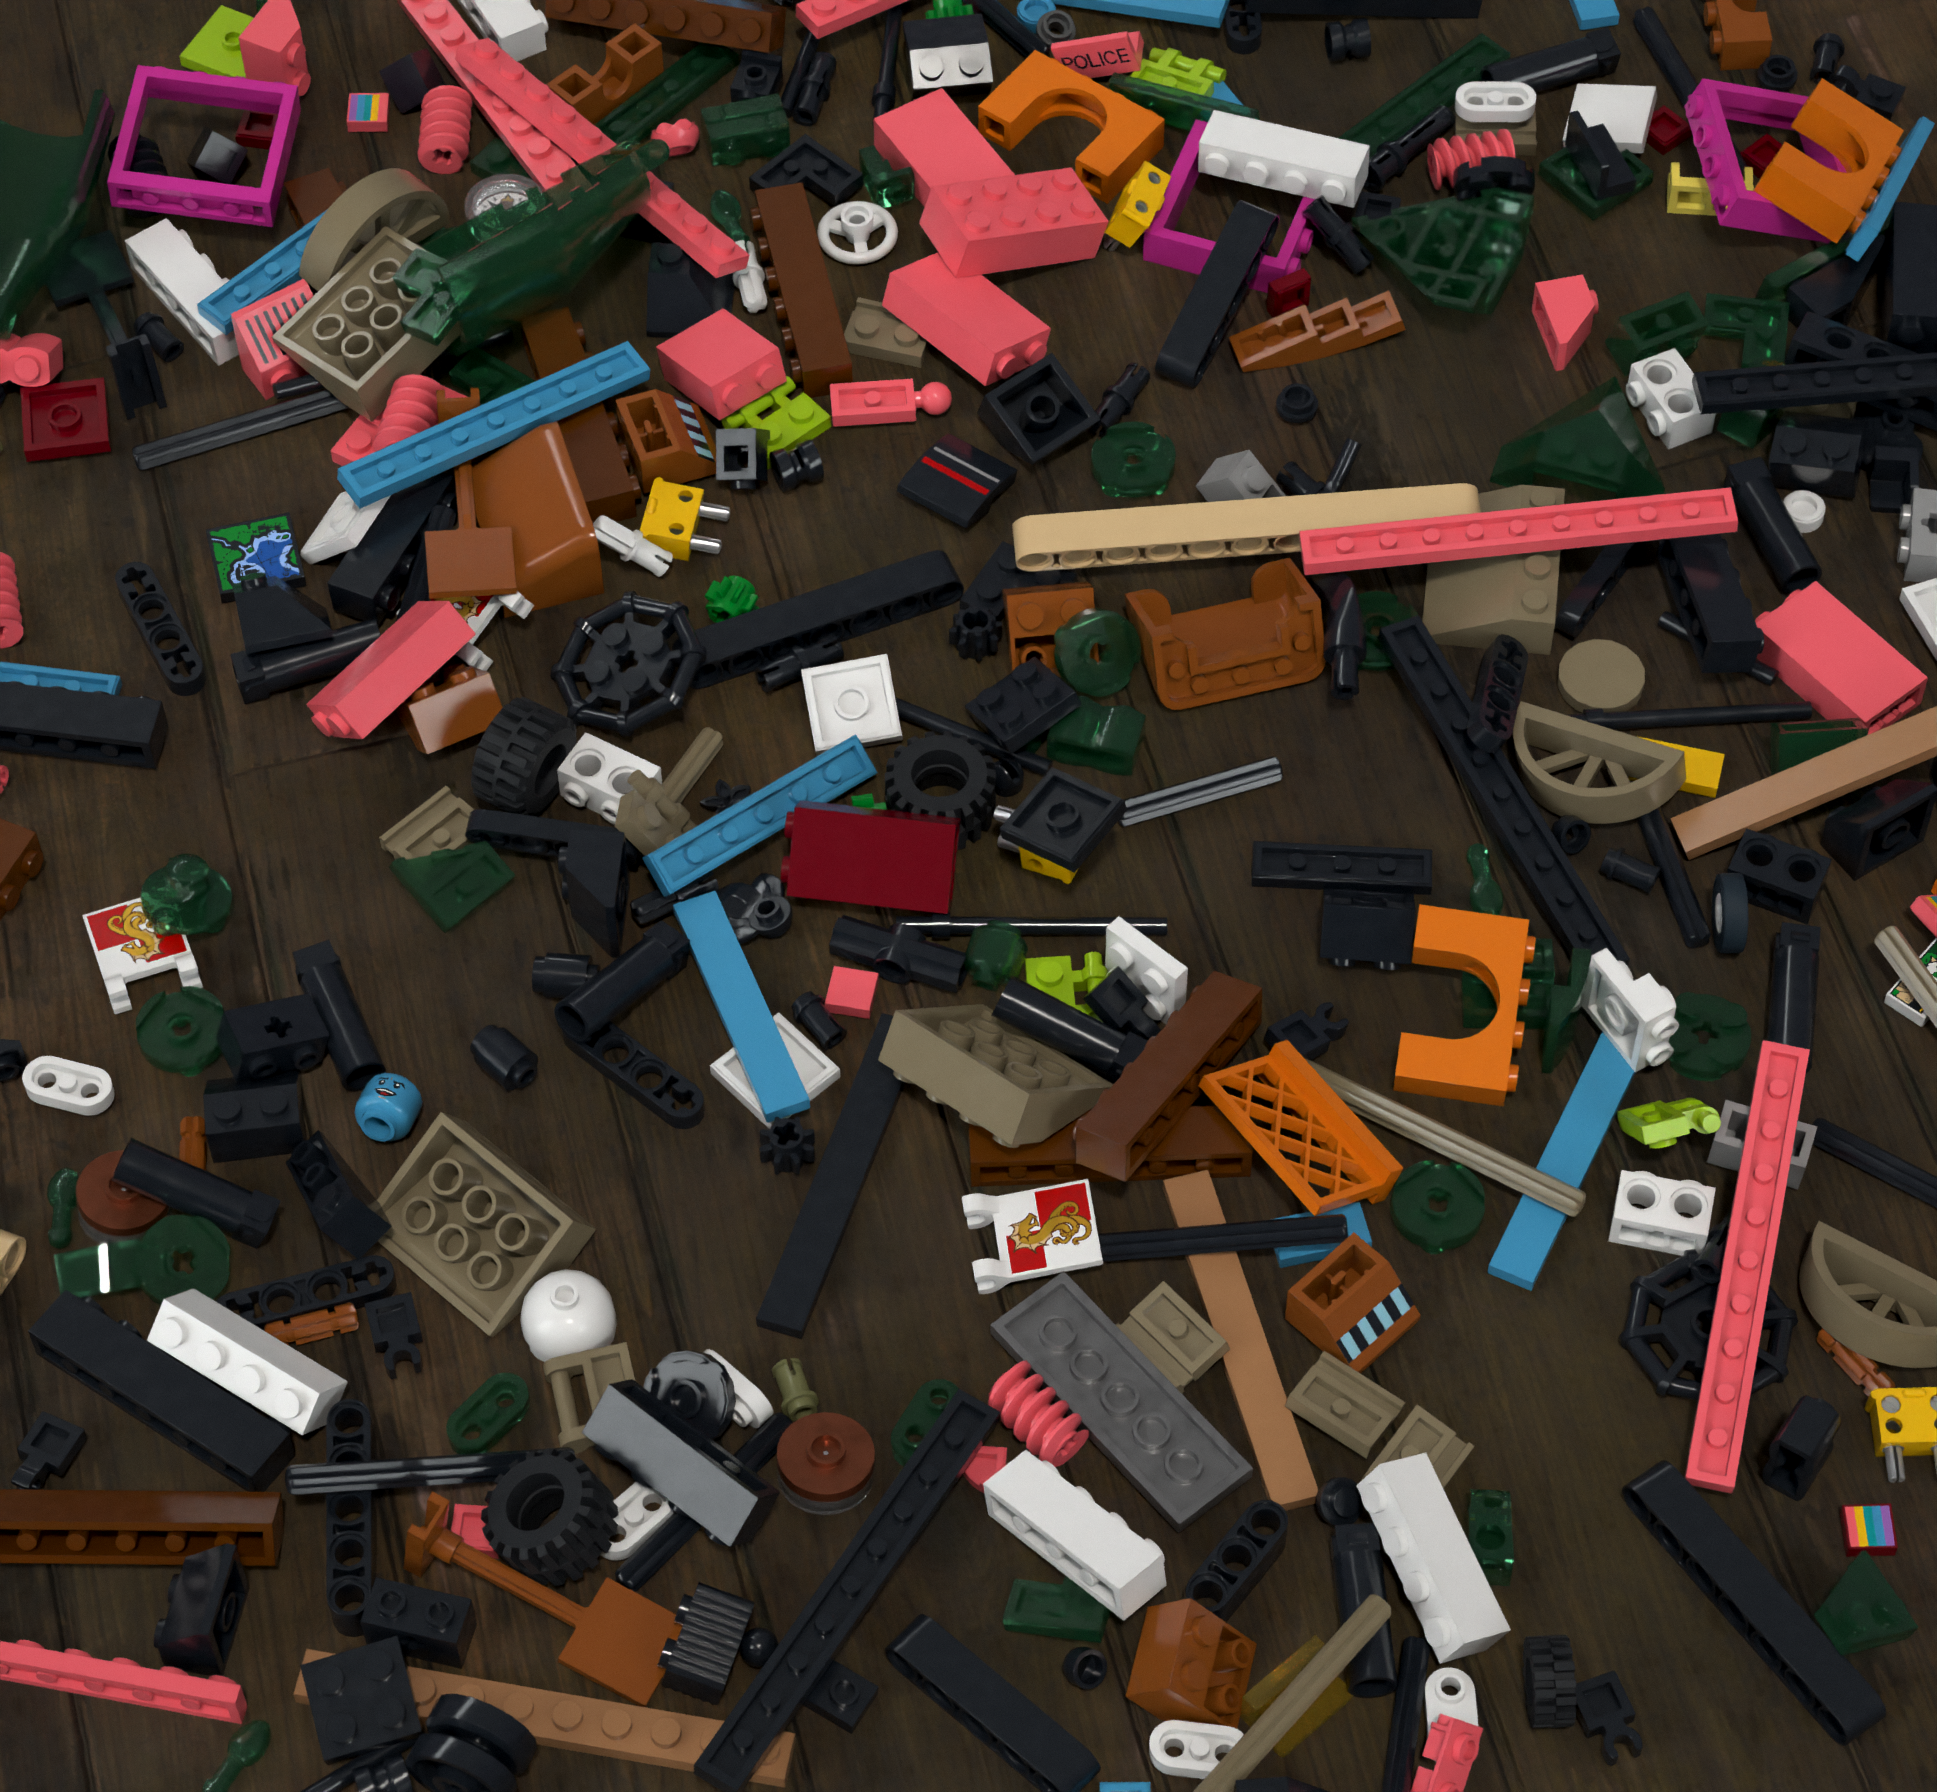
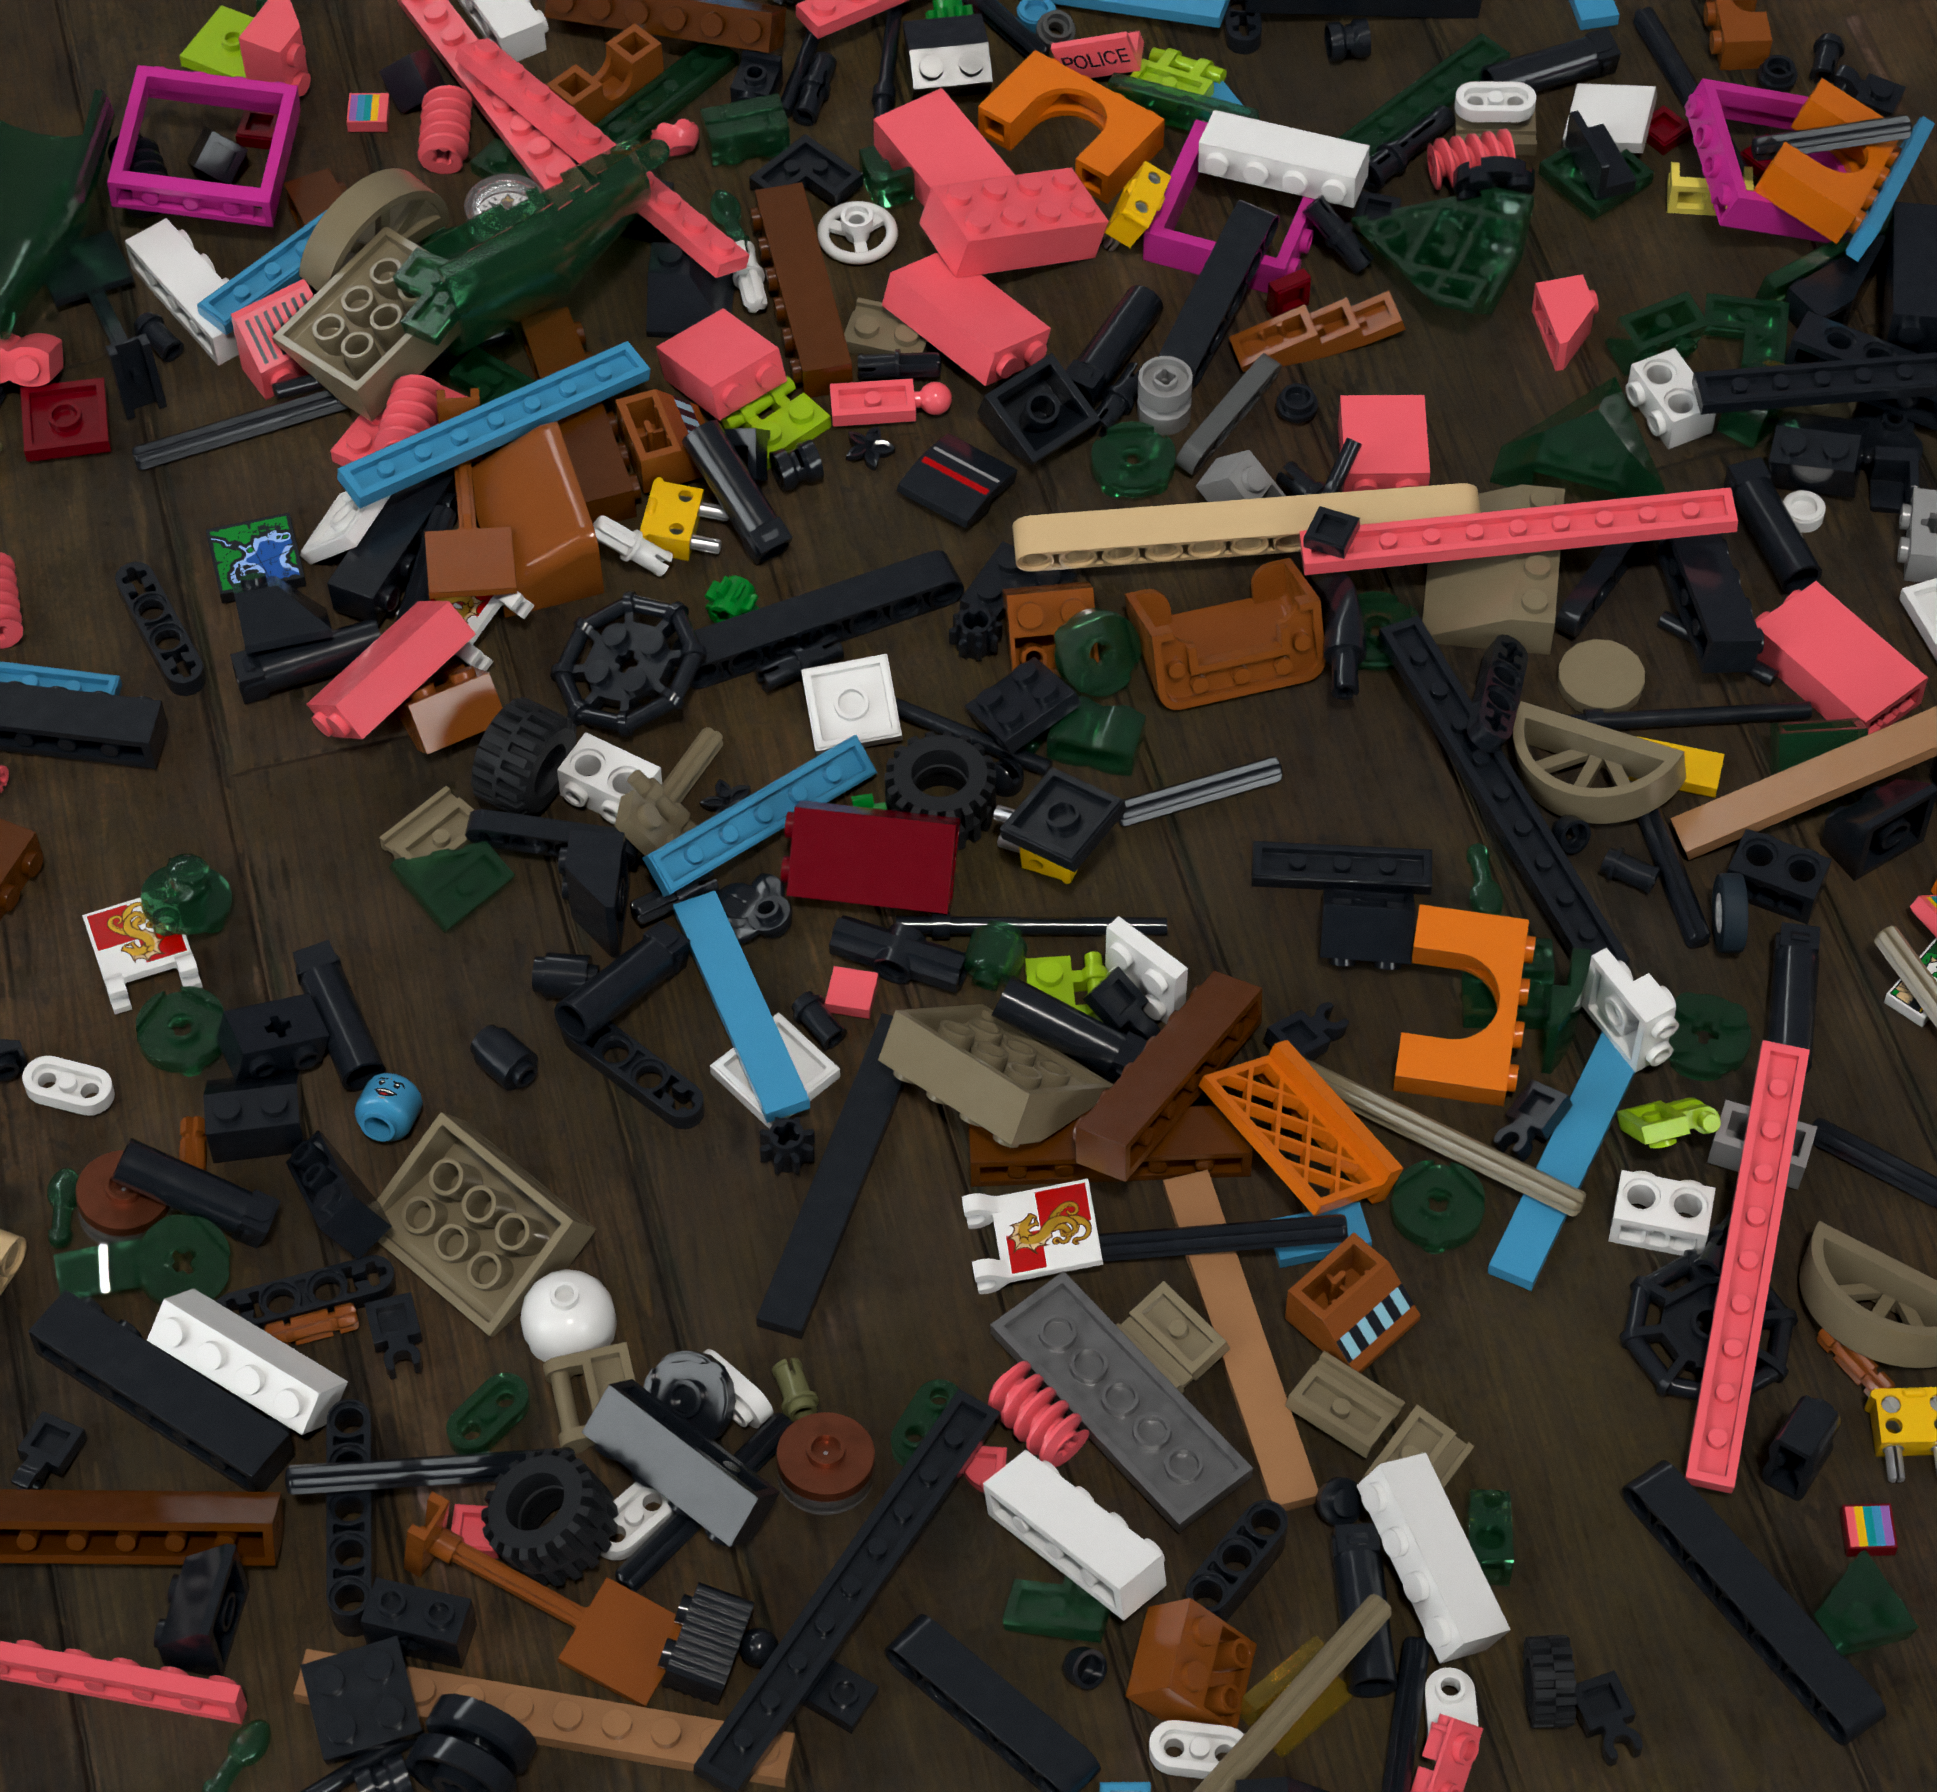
none -> black piece [682,420,793,566]
none -> black plant [846,426,895,471]
none -> black axle [858,349,942,380]
none -> black piece [1065,285,1163,409]
none -> light grey wheel [1137,356,1193,435]
none -> dark grey beam [1175,353,1282,475]
none -> black tile [1304,506,1360,559]
none -> coral brick [1338,395,1430,492]
none -> black plate [1493,1079,1573,1162]
none -> black axle [1751,114,1912,161]

